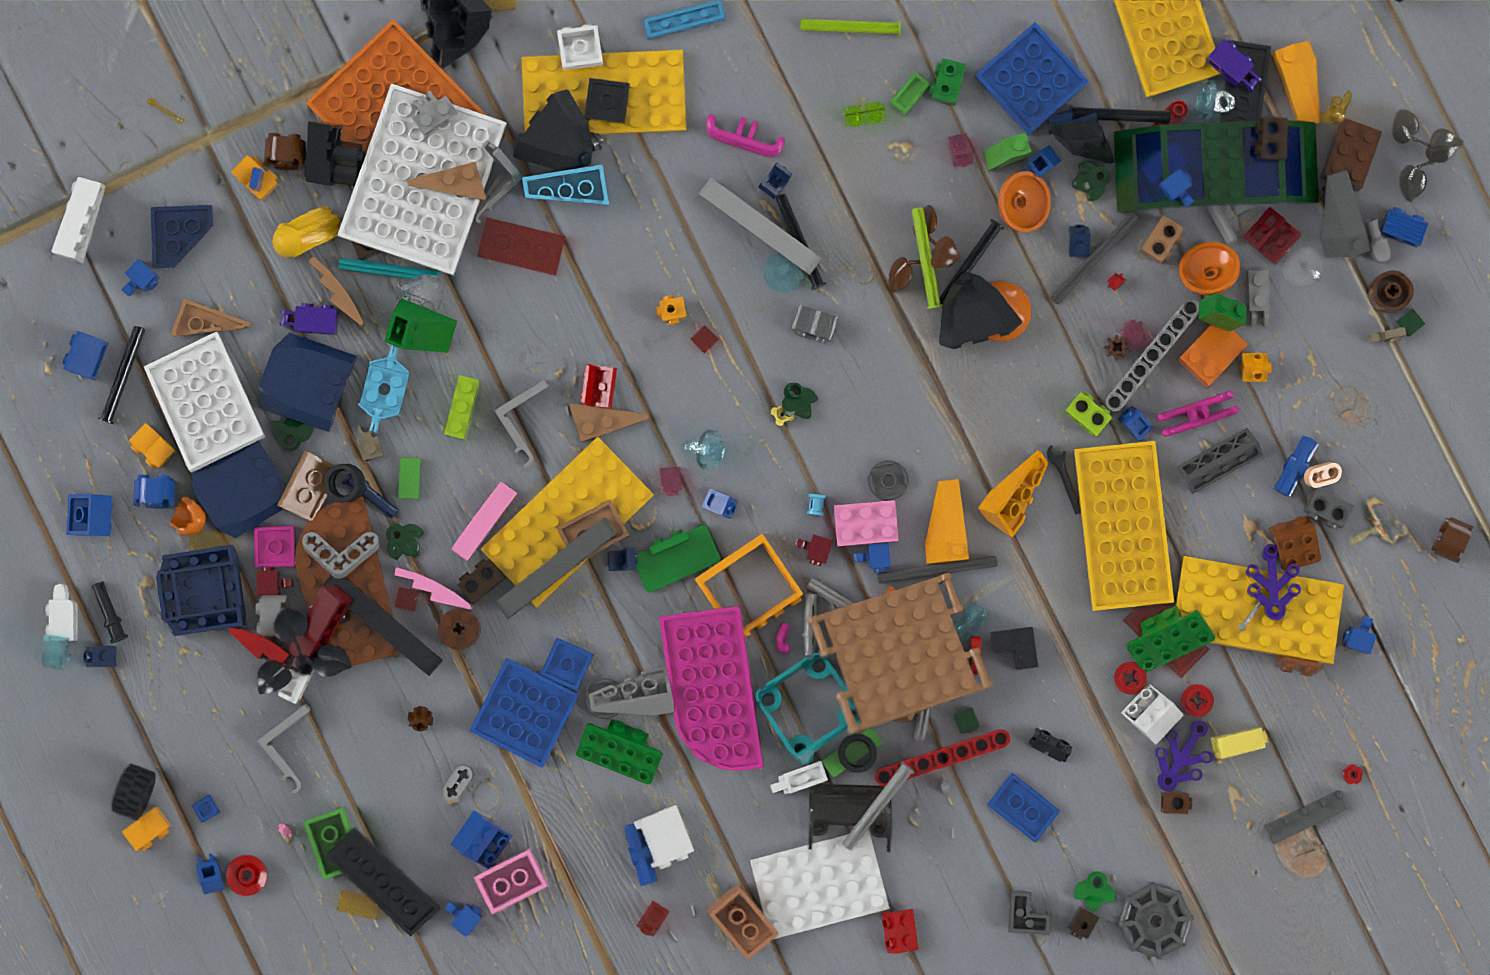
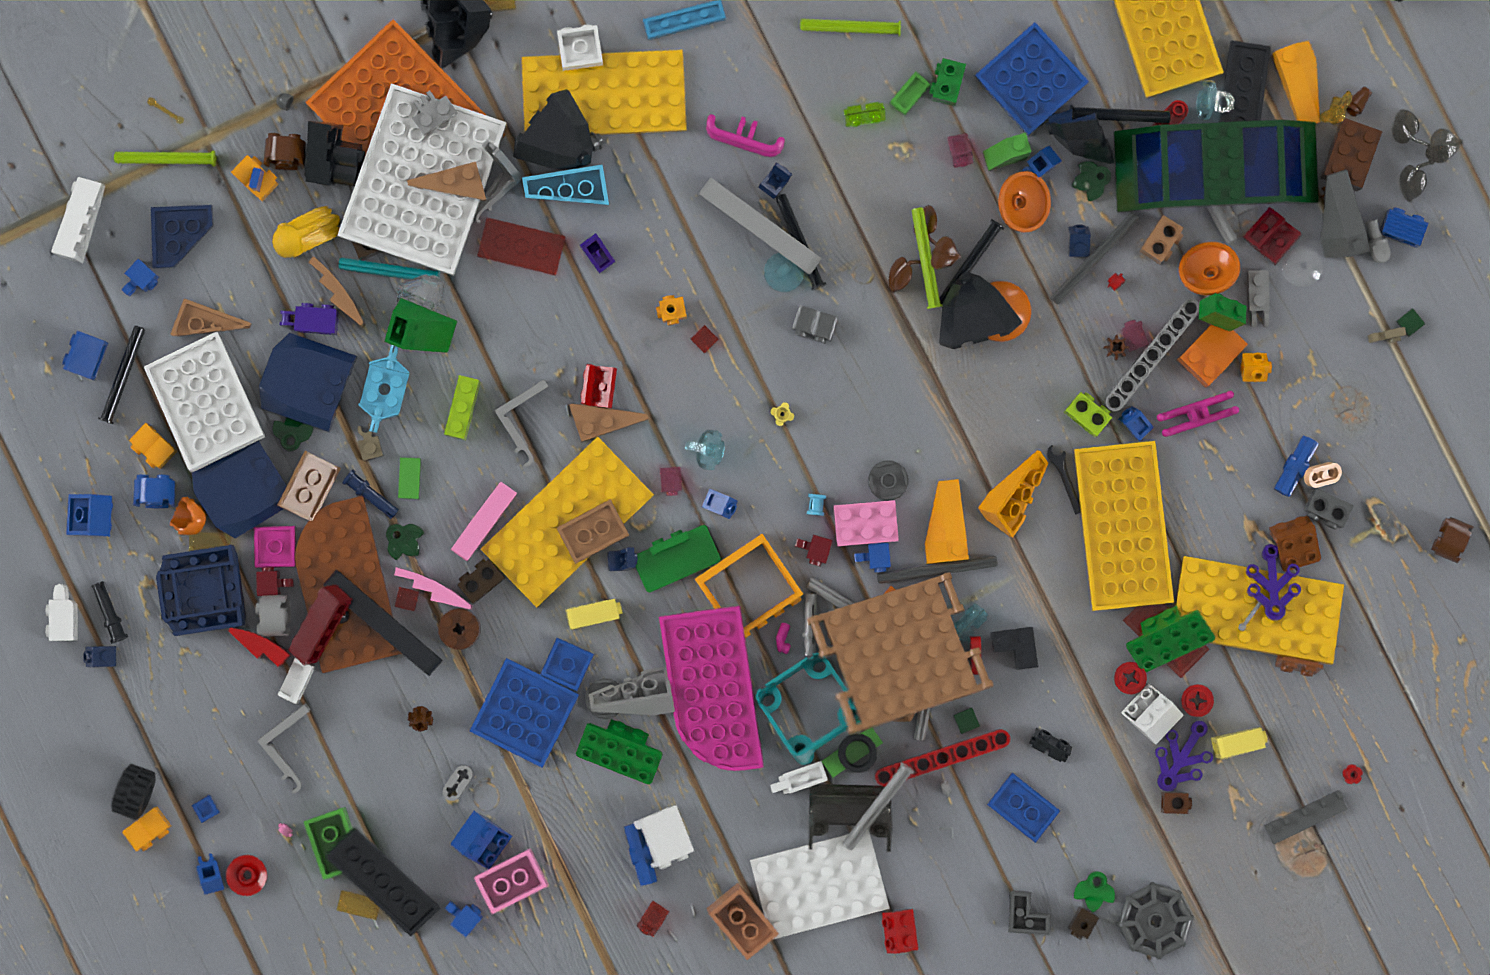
clear light blue brick [42,635,71,670] -> none
black plant [257,607,352,694] -> none
light grey beam [302,532,379,579] -> none
black tyre [324,464,365,503] -> none
dark grey beam [495,517,618,619] -> none
black plate [584,78,630,124] -> none
dark green plate [782,382,818,419] -> none
blue brick [1157,169,1194,207] -> none
dark grey fence [1177,428,1263,494] -> none
dark purple brick [1205,39,1262,92] -> none
dark brown brick [1255,117,1288,161] -> none
blue brick [1342,616,1377,654] -> none
reddish brown brick [1368,270,1414,313] -> none
none -> lime axle [114,150,216,167]
none -> dark grey hinge [276,93,294,111]
none -> light yellow slope [566,599,623,630]
none -> dark purple slope [580,233,616,274]
none -> reddish brown cone [1344,87,1372,117]

